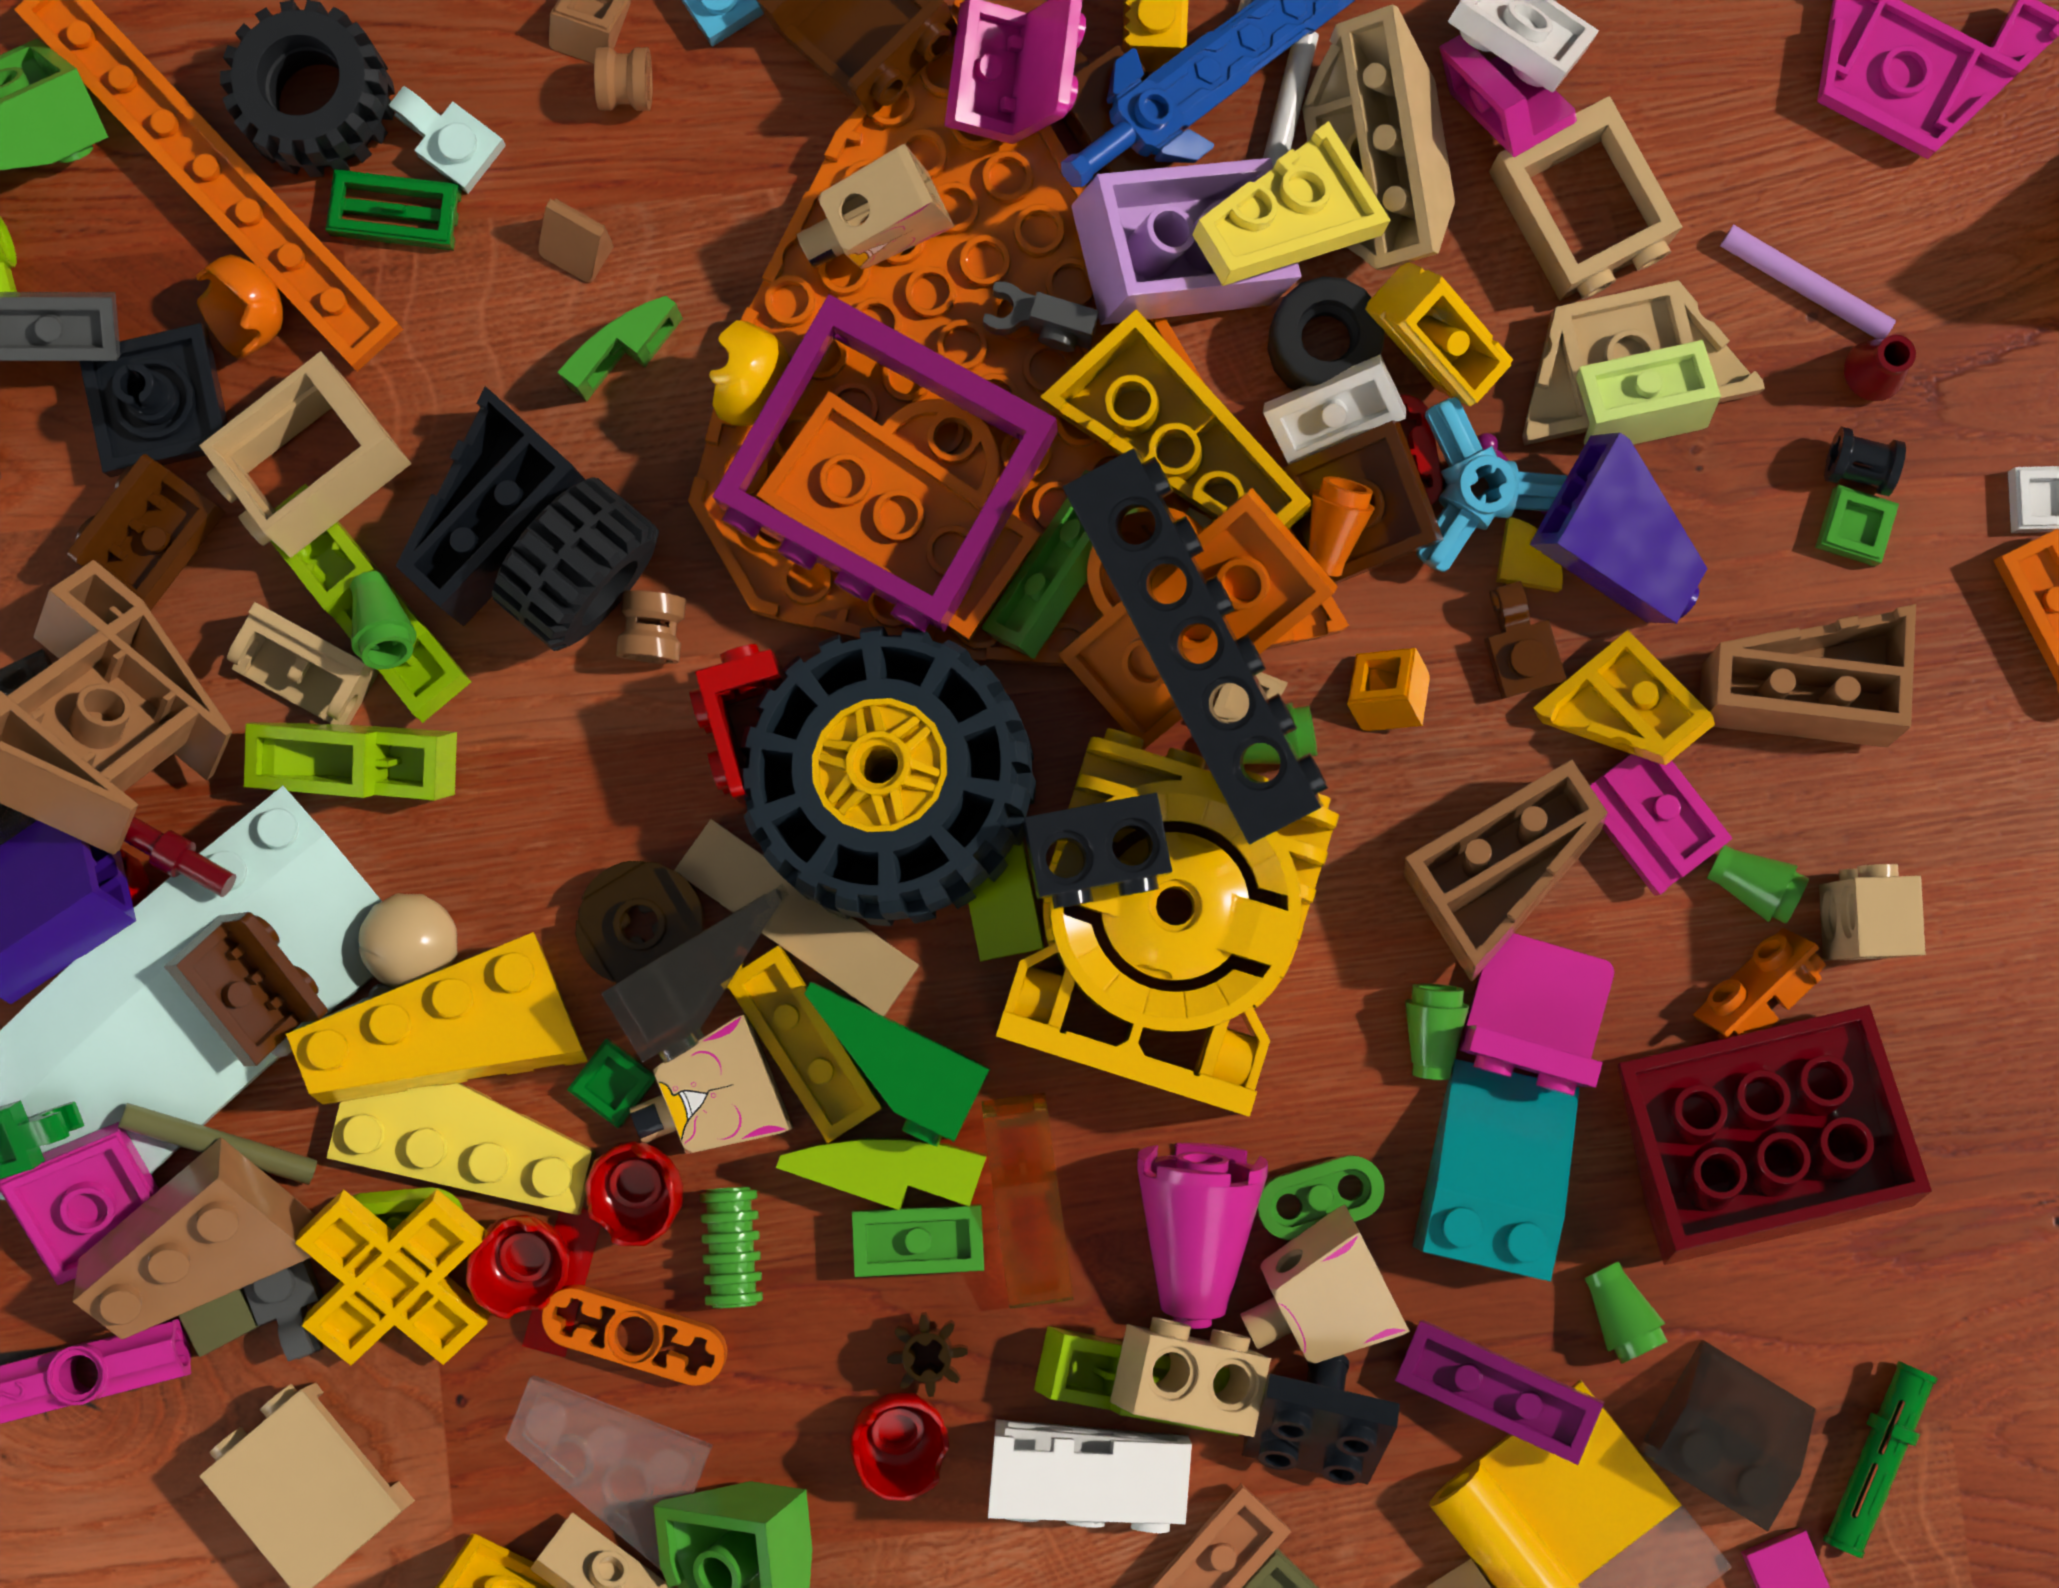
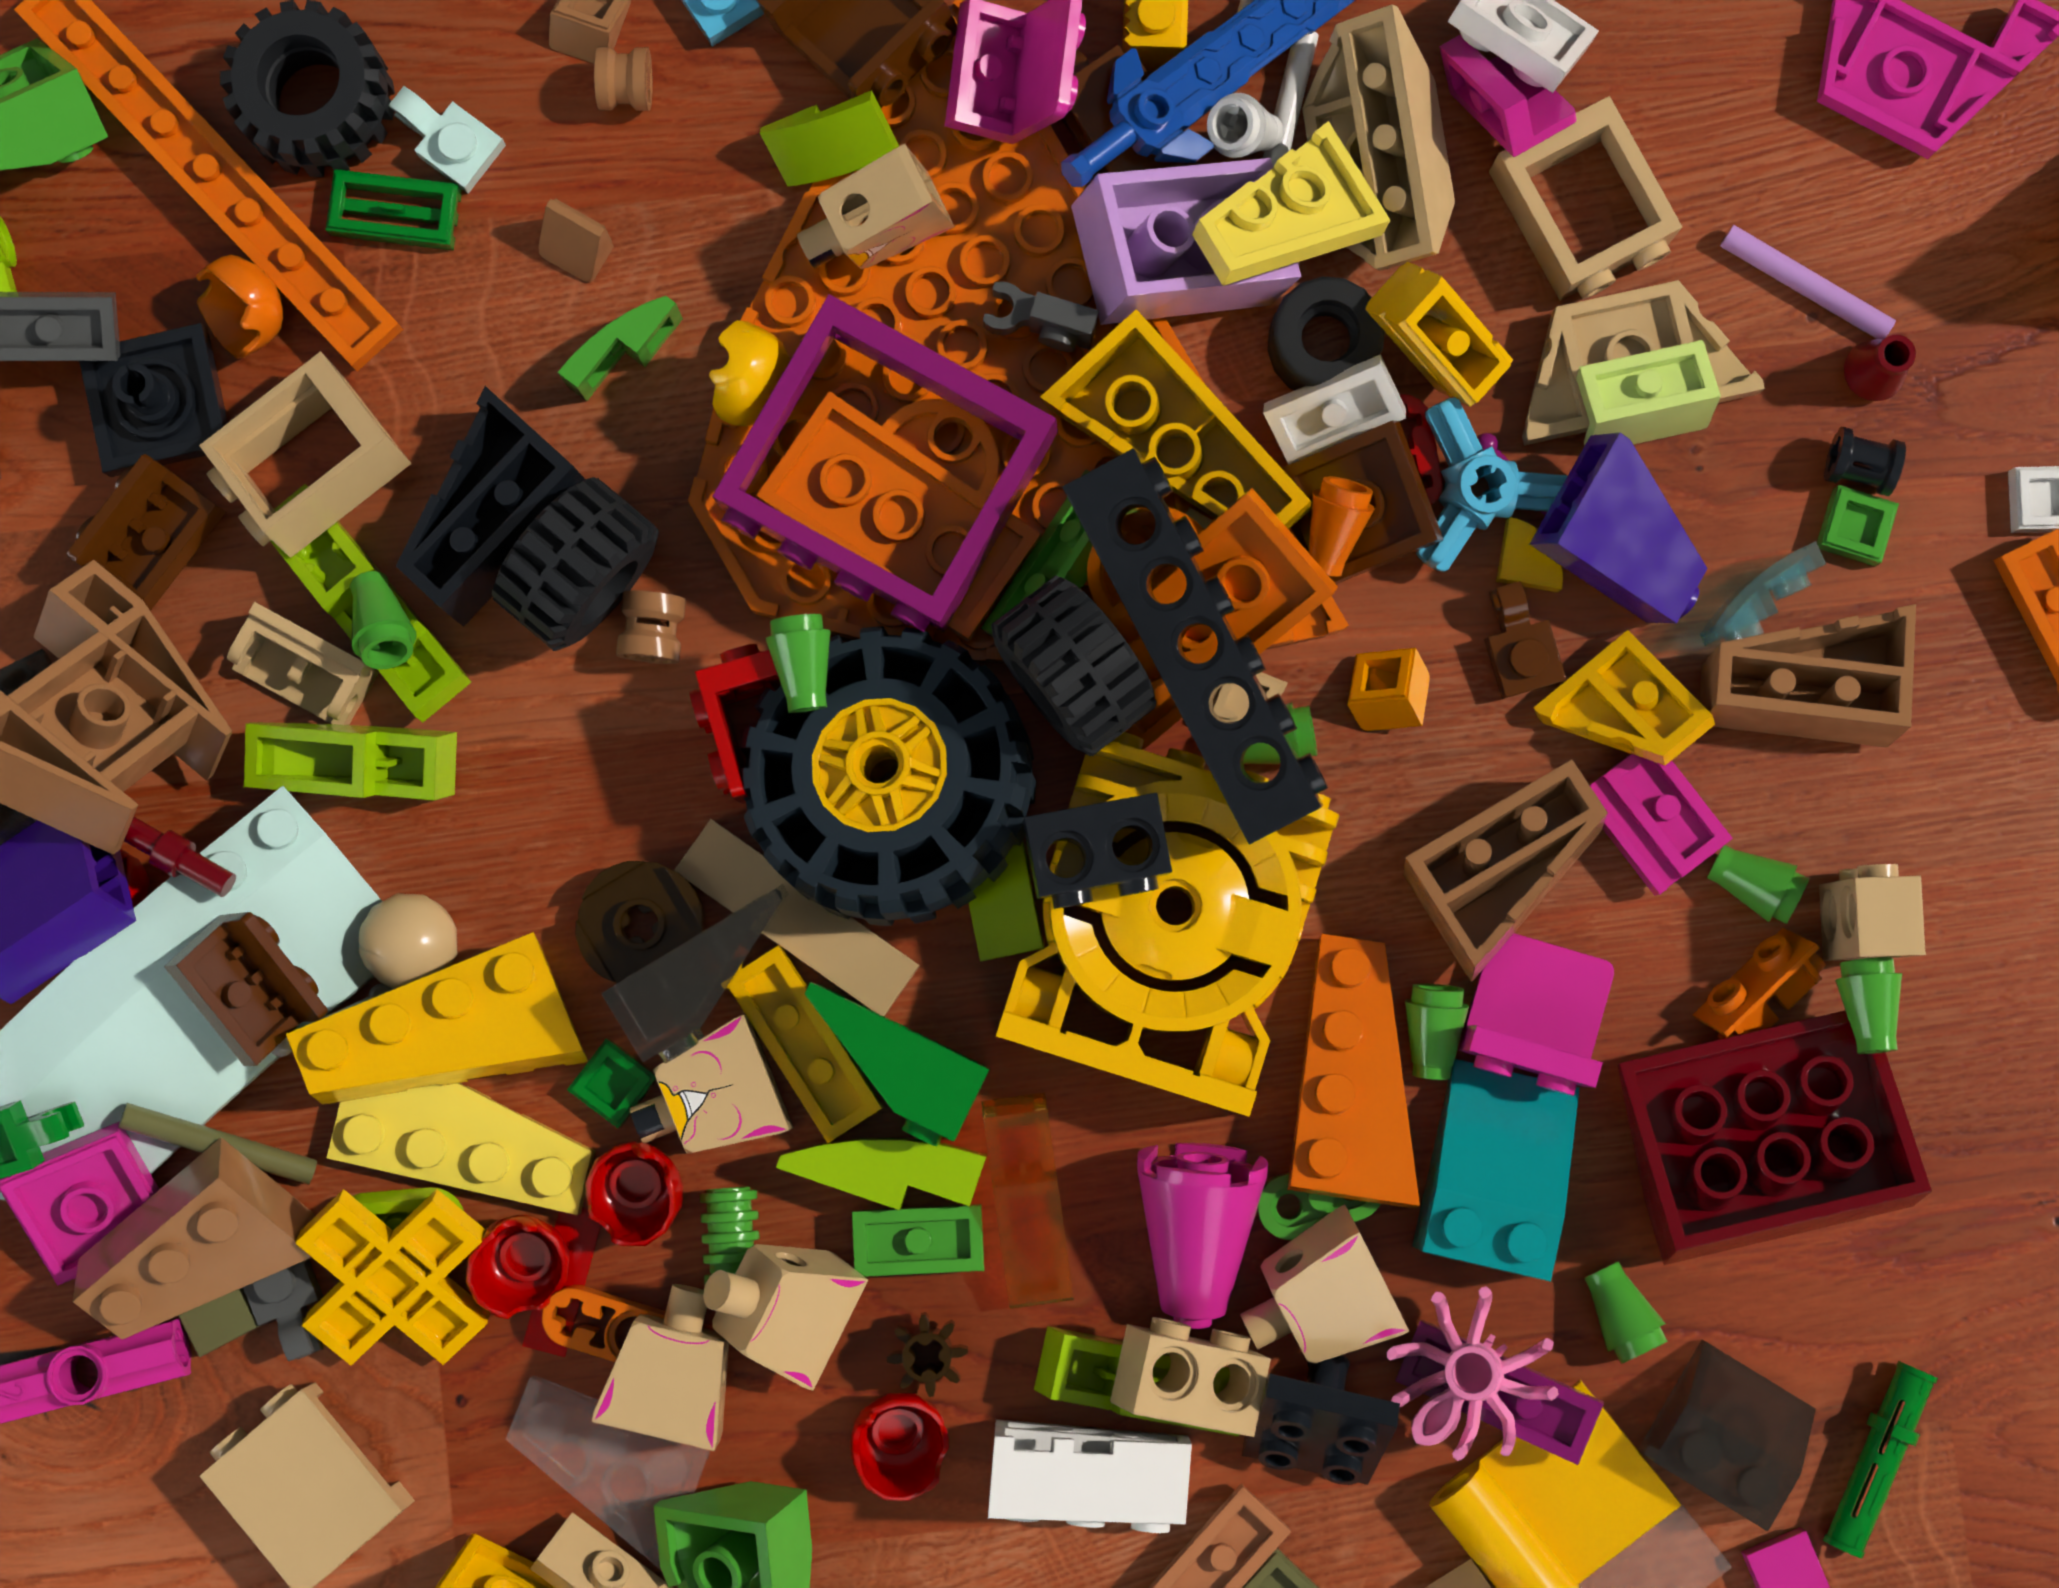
none -> tan torso [591,1284,729,1451]
none -> tan torso [703,1244,868,1391]
none -> lime slope [759,90,899,187]
none -> bright green cone [765,614,831,713]
none -> black tyre [991,575,1156,756]
none -> white cone [1207,93,1283,158]
none -> orange wing [1287,934,1420,1209]
none -> bright pink animal [1386,1286,1559,1461]
none -> clear light blue slope [1700,541,1826,646]
none -> bright green cone [1835,957,1902,1054]

